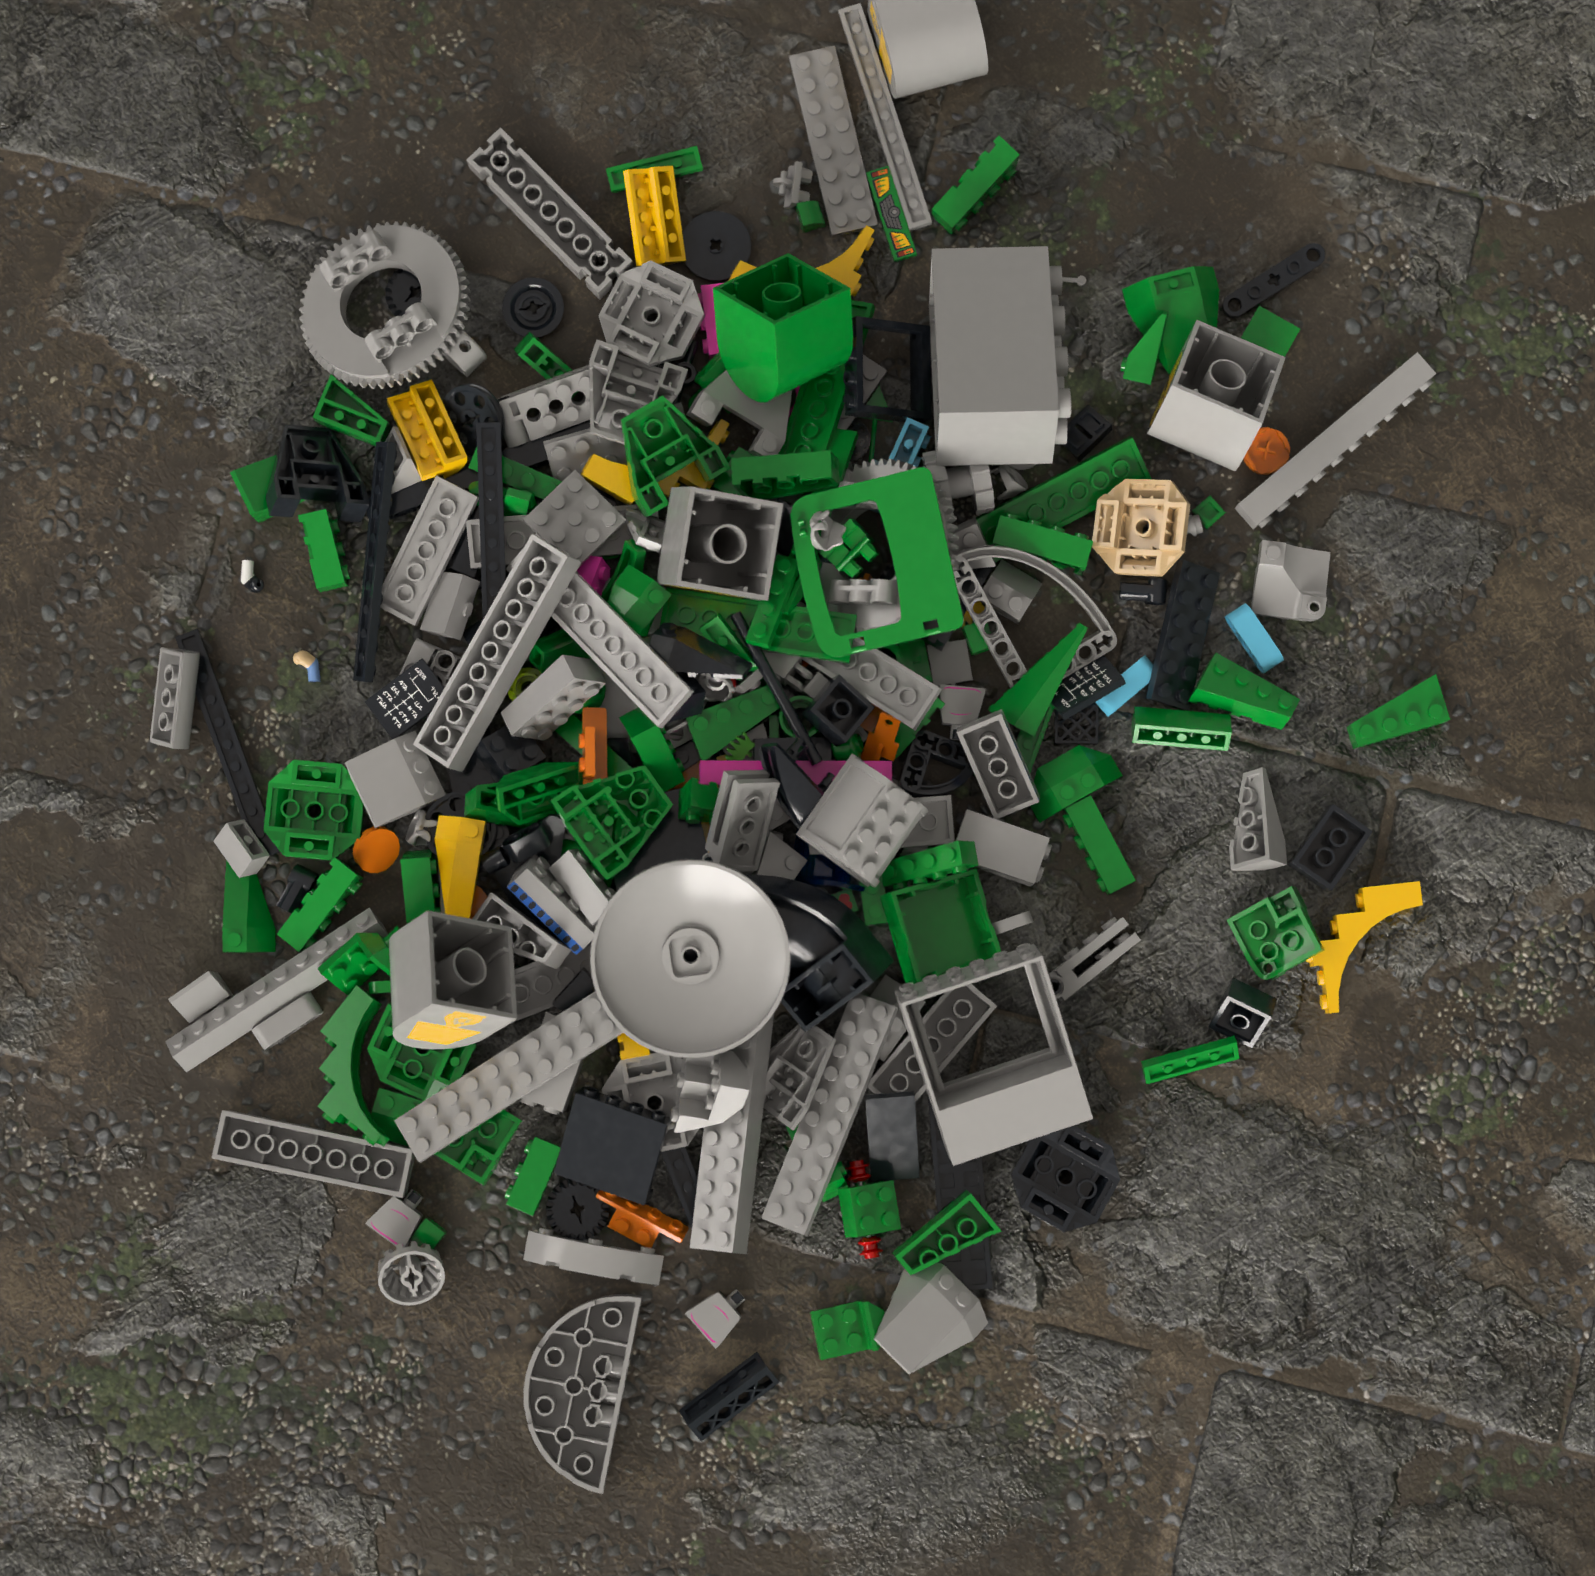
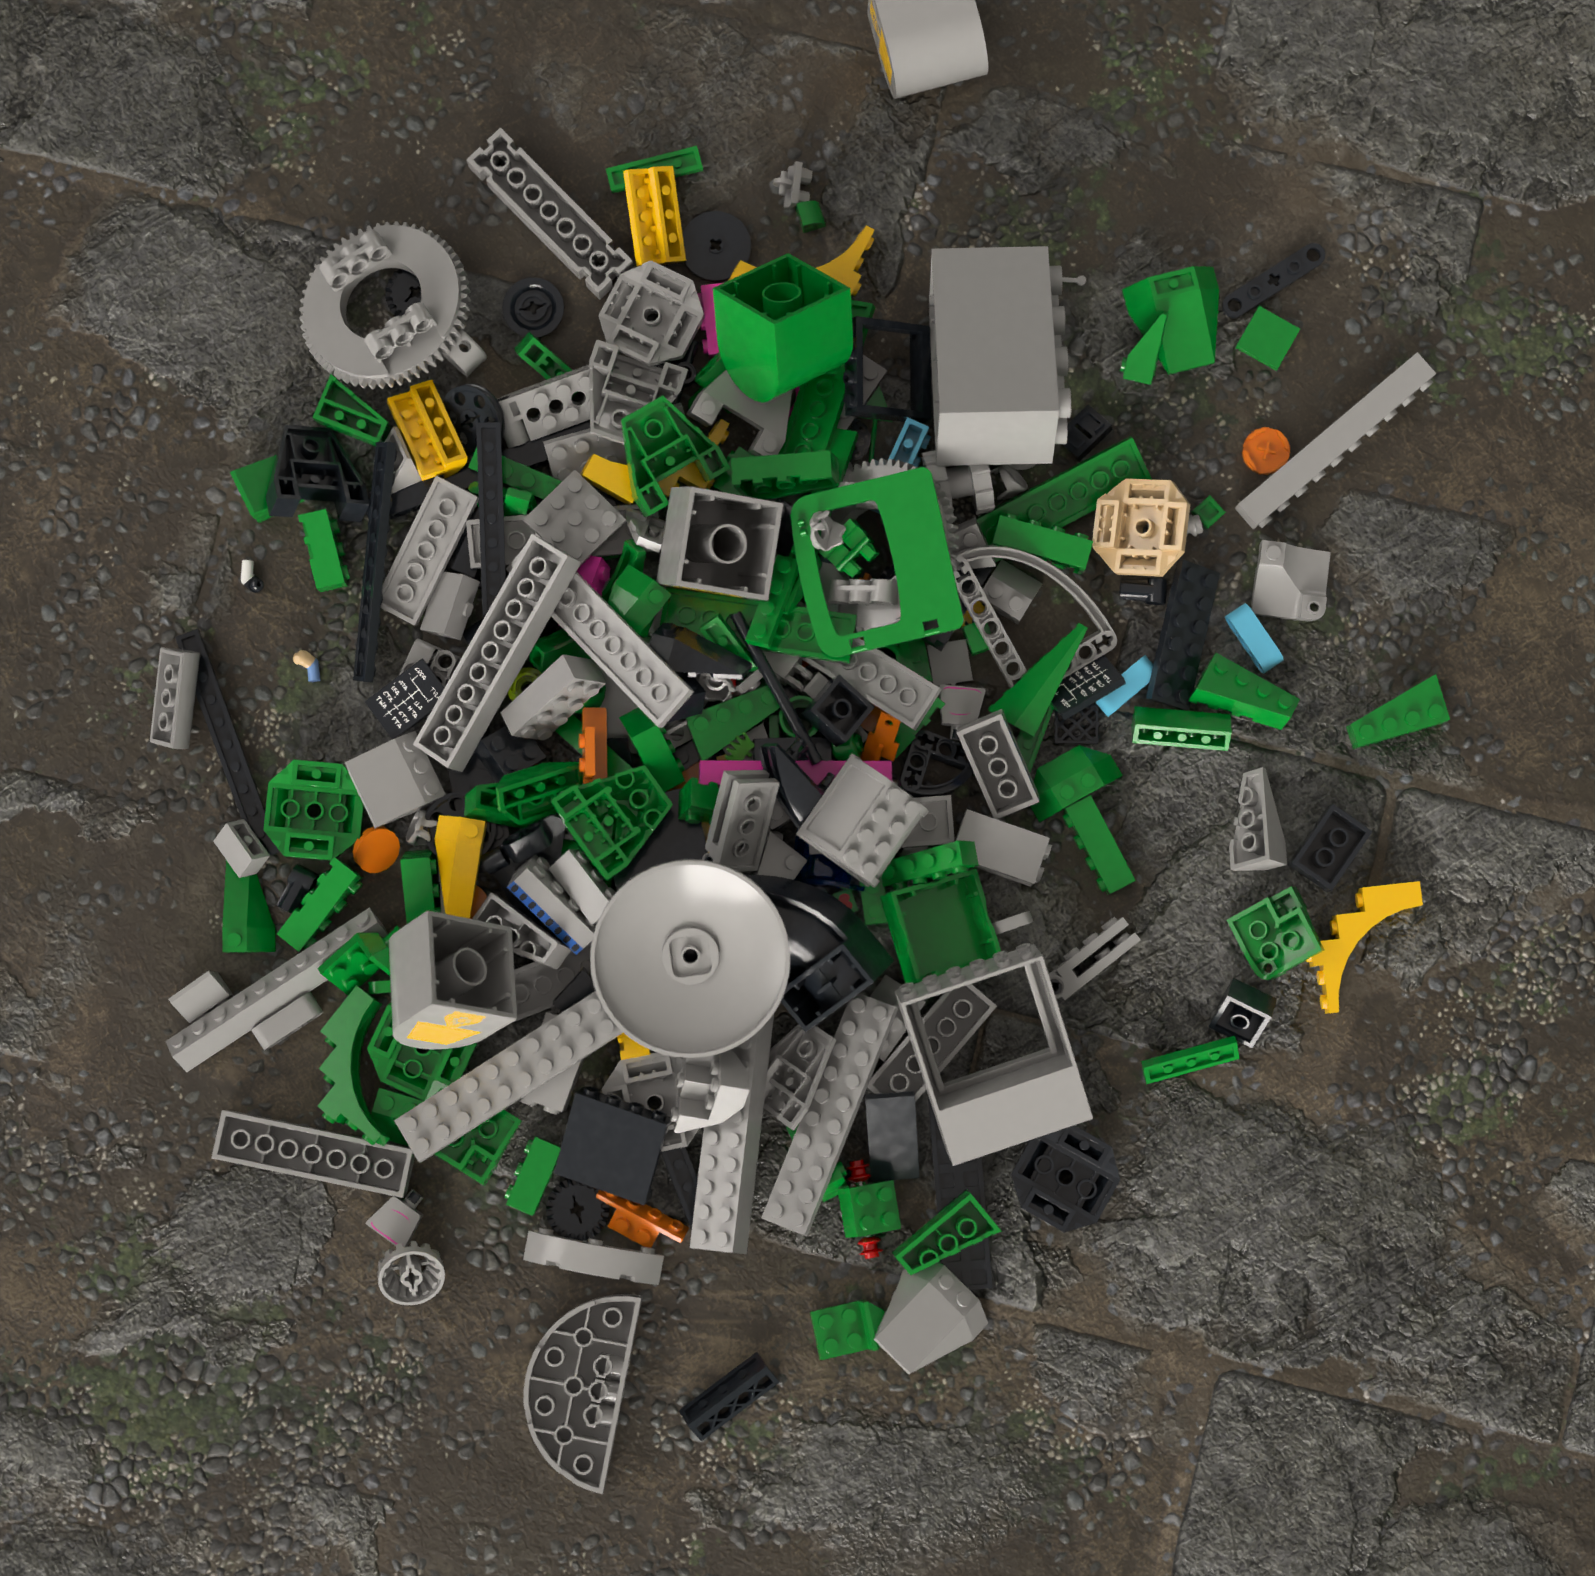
green brick [411,1217,448,1250] -> none
light grey torso [685,1289,746,1349] -> none
light grey plate [789,45,878,237] -> none
light grey plate [838,3,932,231] -> none
tile [866,166,917,263] -> none
green wedge [931,135,1020,234] -> none
light grey brick [1146,320,1286,471] -> none

